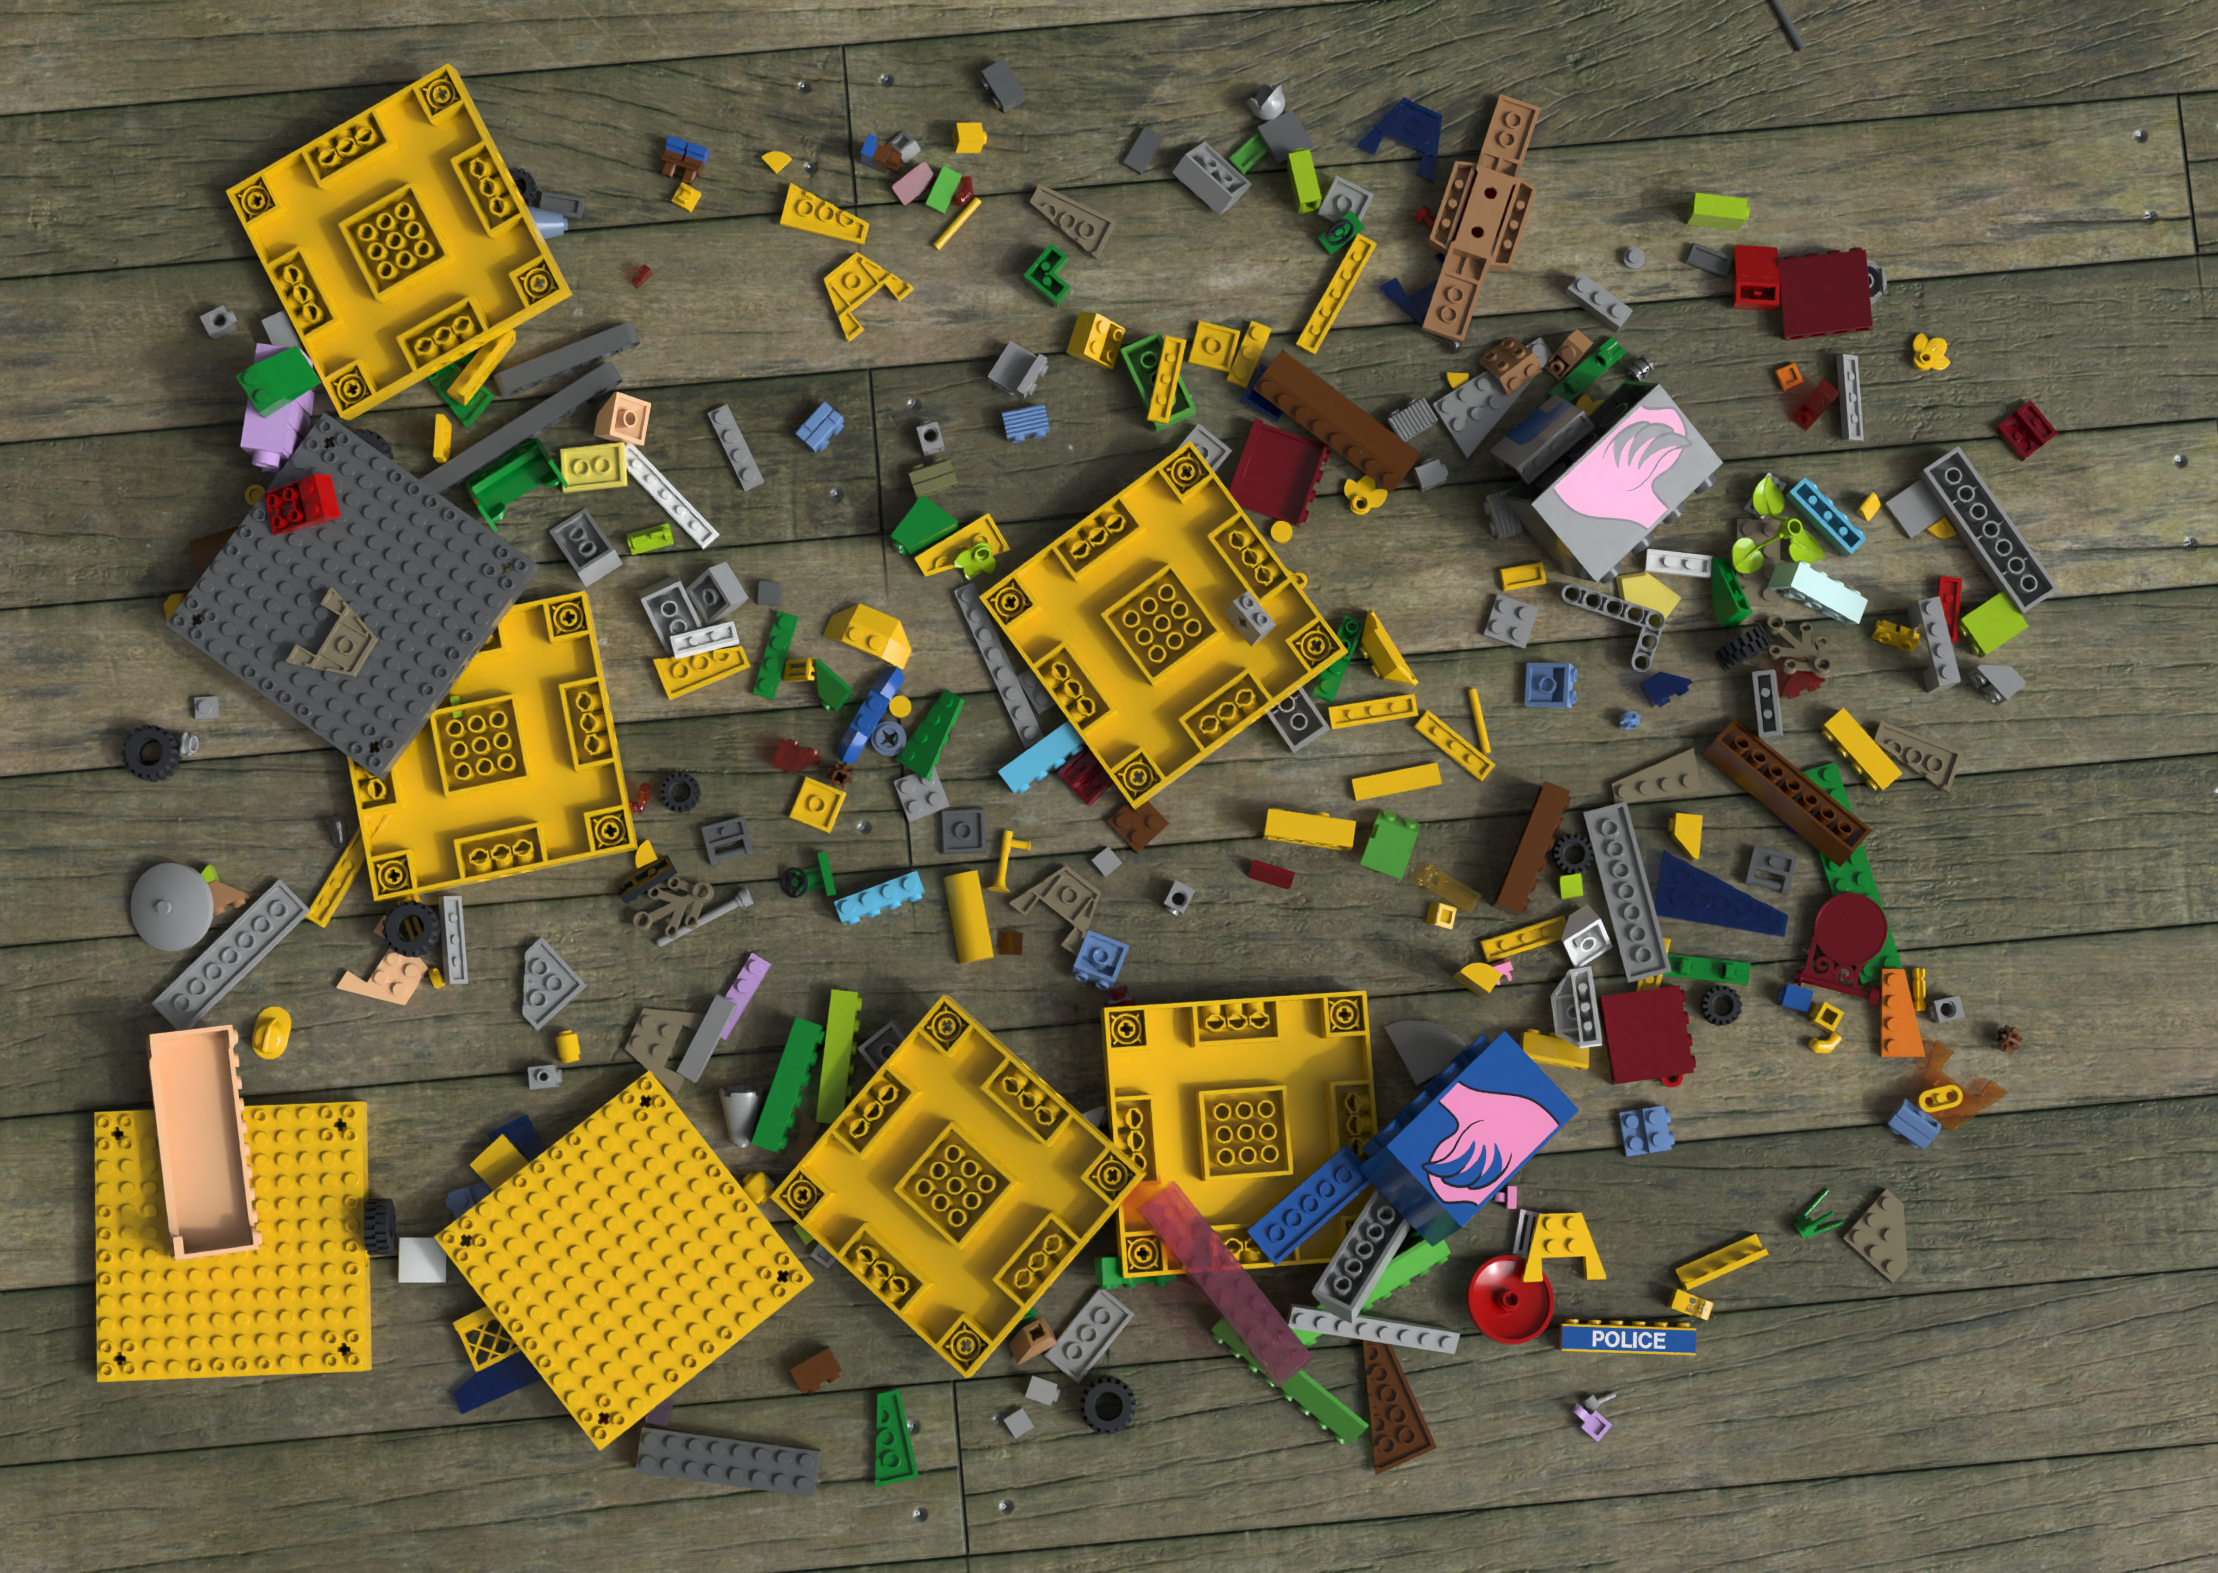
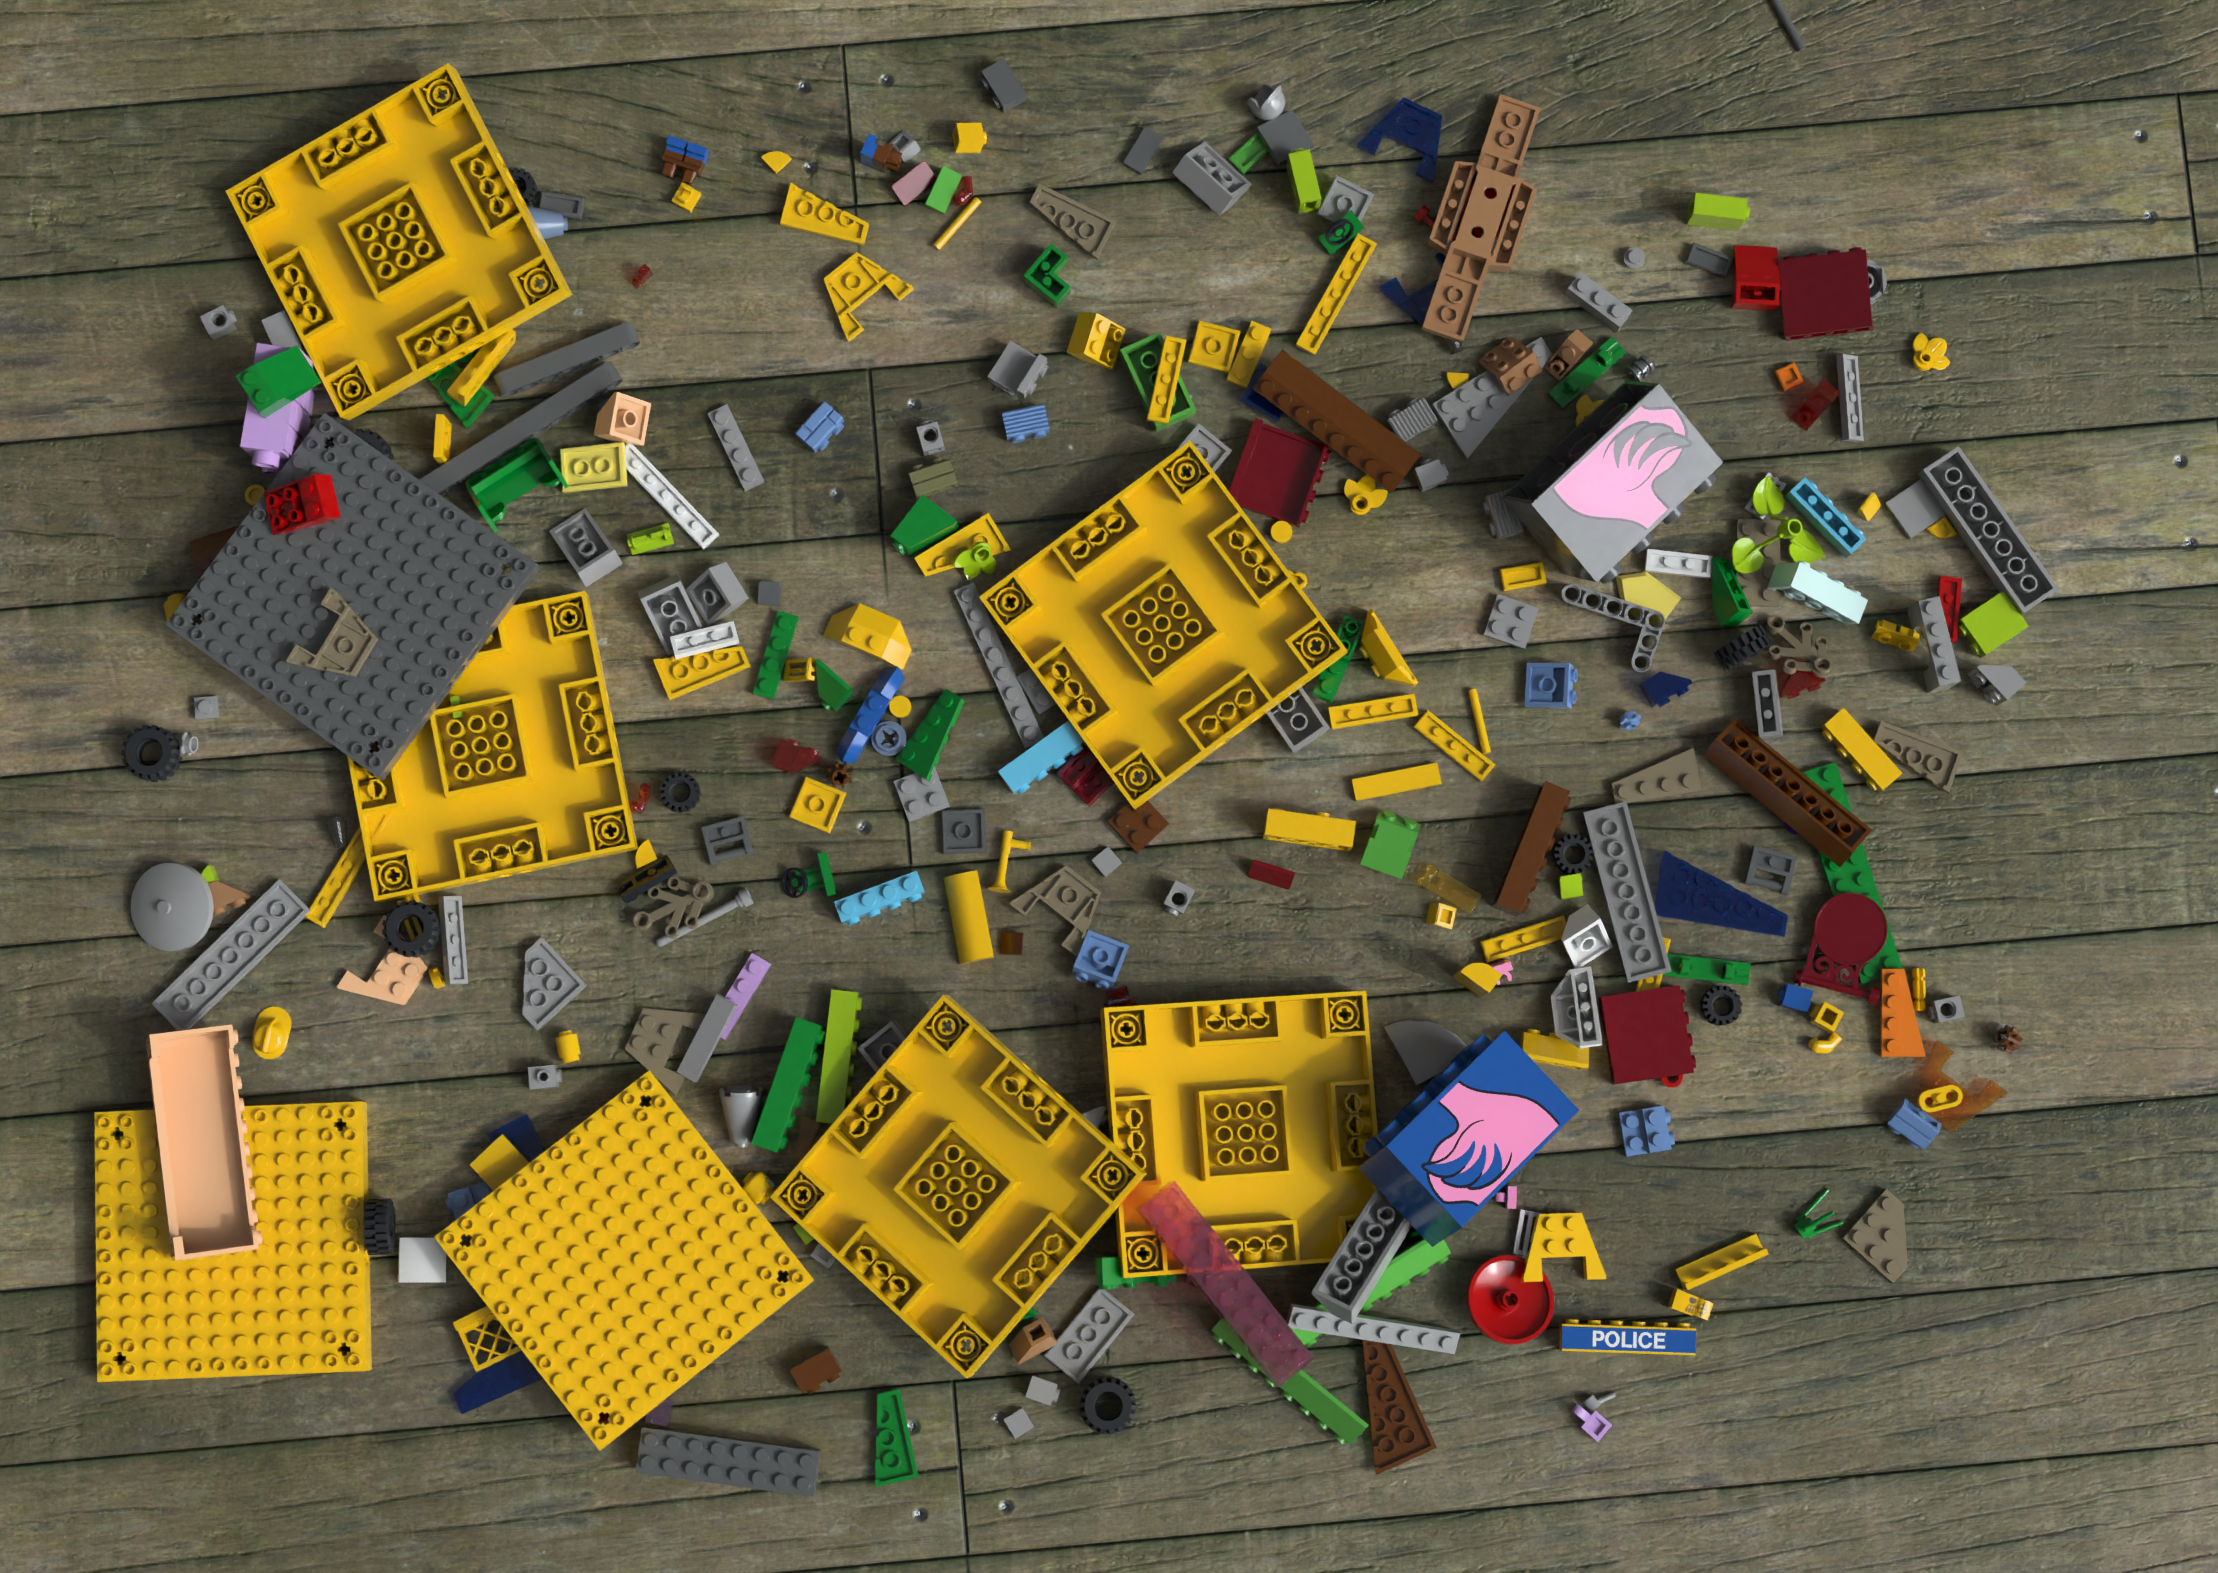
light grey brick [1224,591,1276,647] -> none
blue plate [1245,1144,1371,1266] -> none
light grey panel [1489,394,1595,484] -> none
yellow slope [1668,813,1703,861] -> none
dark red slope [1994,400,2058,462] -> none

